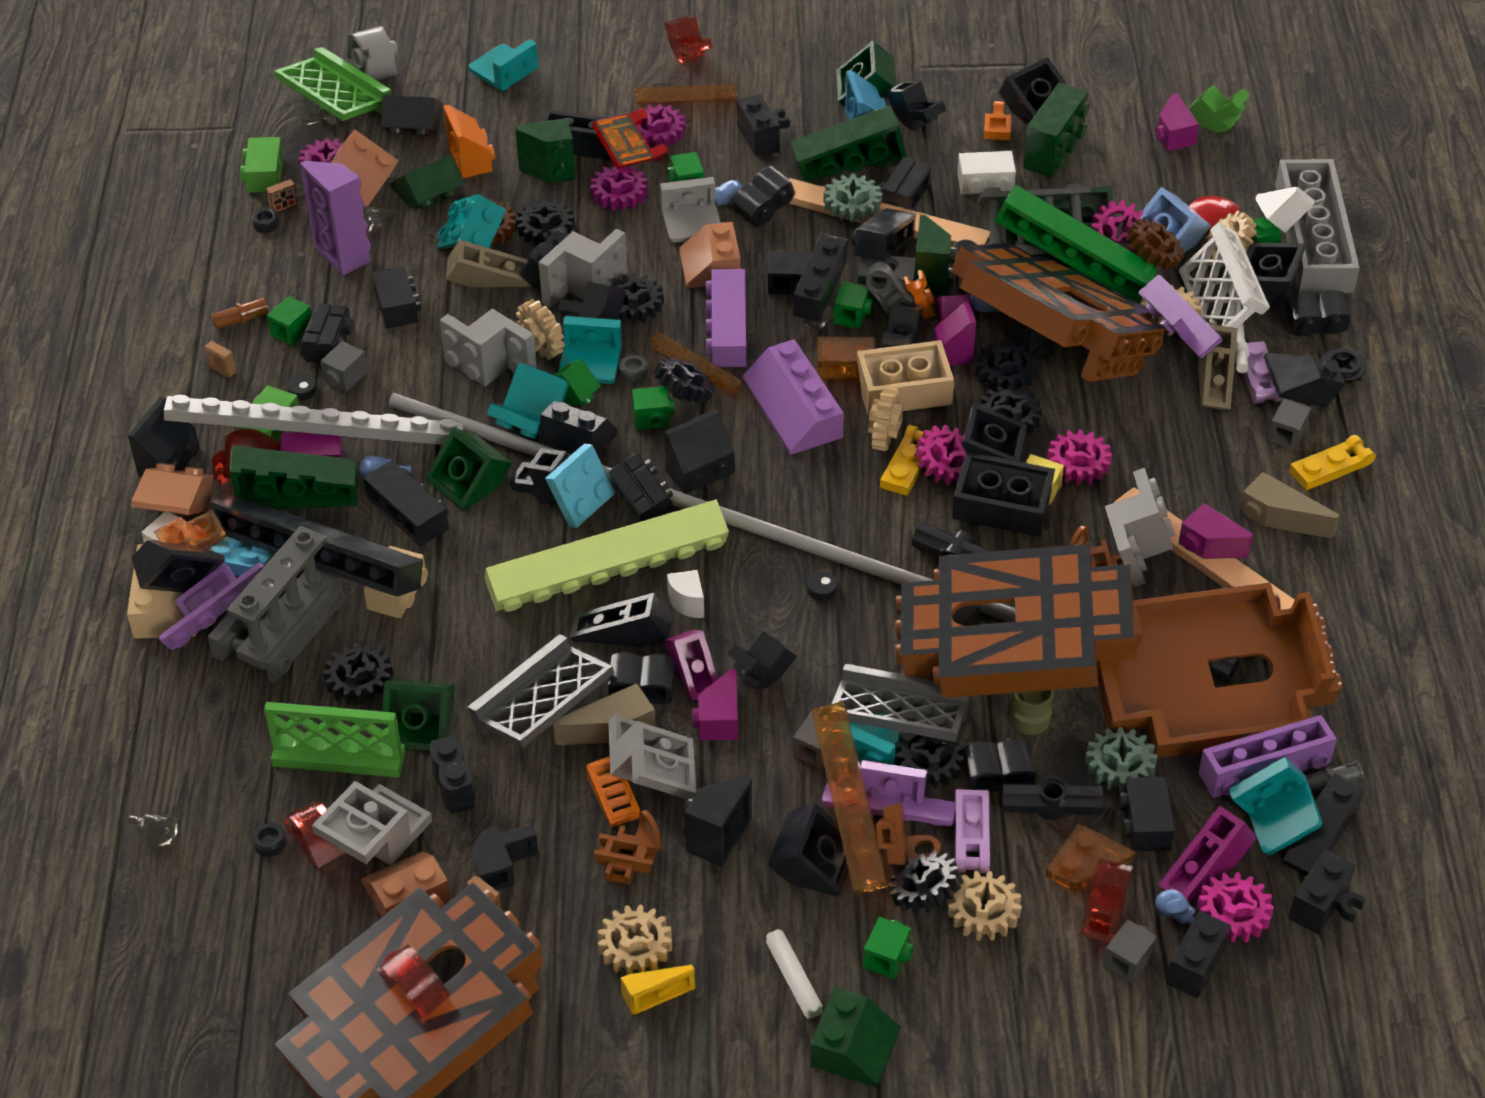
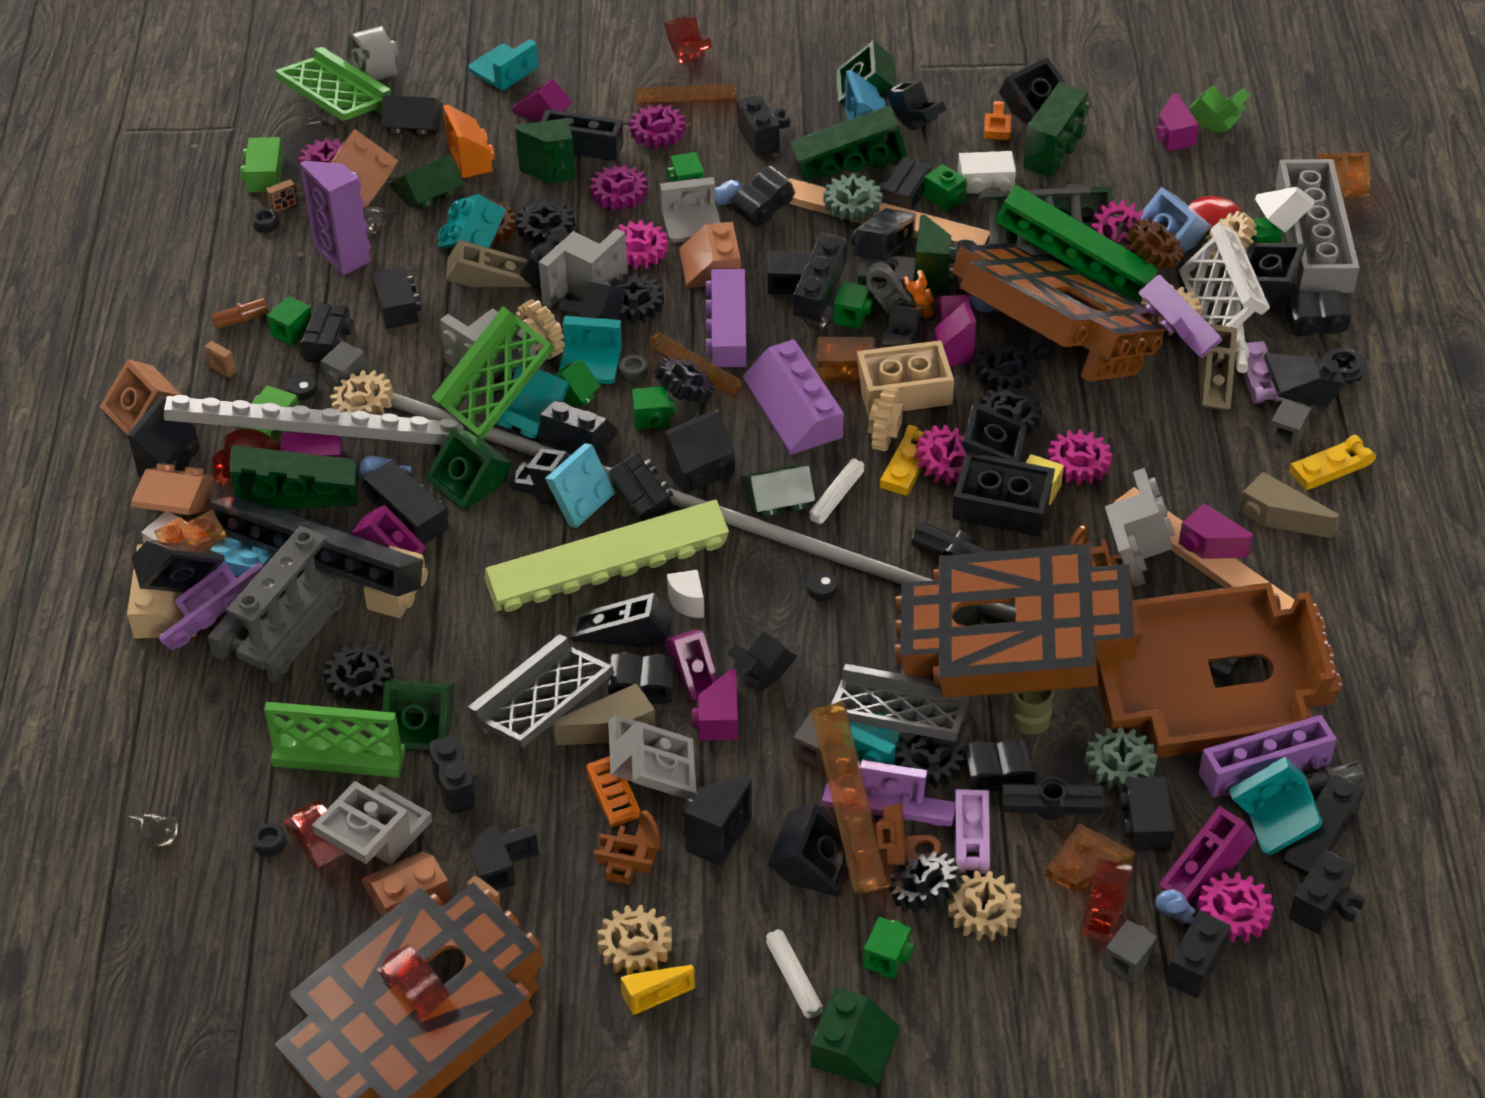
flag [591,108,669,169] -> none
none -> nougat slope [100,359,181,436]
none -> tan gear [330,370,395,415]
none -> magenta slope [350,505,426,554]
none -> bright green fence [432,306,555,439]
none -> magenta slope [511,78,573,122]
none -> dark pink gear [612,220,668,269]
none -> slope [740,465,815,516]
none -> white axle [809,458,864,524]
none -> green brick [923,164,966,212]
none -> clear orange wing [1317,152,1370,196]

